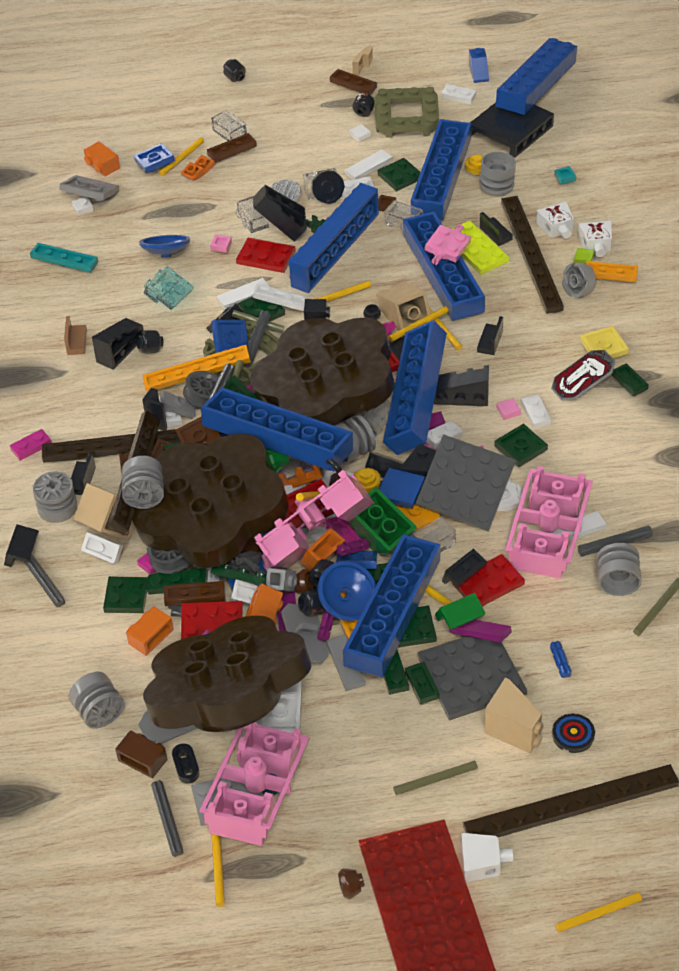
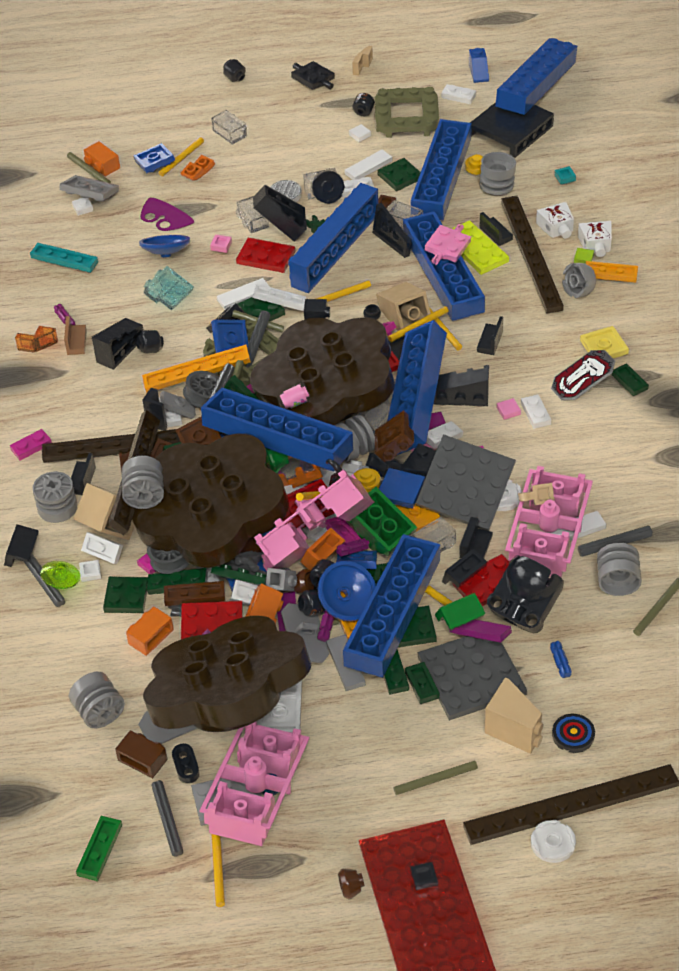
reddish brown plate [206,133,257,163] -> none
reddish brown plate [330,69,377,94] -> none
white torso [461,833,513,883] -> none
dark green plate [494,423,548,467] -> none
yellow bar [555,892,642,933] -> none
none -> clear orange slope [15,326,58,353]
none -> clear neon green dish [40,561,80,589]
none -> magenta axle [54,304,76,325]
none -> olive bar [67,152,111,183]
none -> green plate [76,816,122,882]
none -> white tile [79,560,101,582]
none -> magenta piece [140,197,194,231]
none -> bright pink brick [280,384,309,409]
none -> black plate [291,61,335,90]
none -> white plate [342,460,369,473]
none -> black wing [372,203,412,258]
none -> reddish brown plate [375,410,414,462]
none -> black tile [410,862,438,890]
none -> black panel [459,517,493,558]
none -> black piece [487,555,564,634]
none -> tan plate [518,483,555,505]
none -> white tile [531,820,576,863]

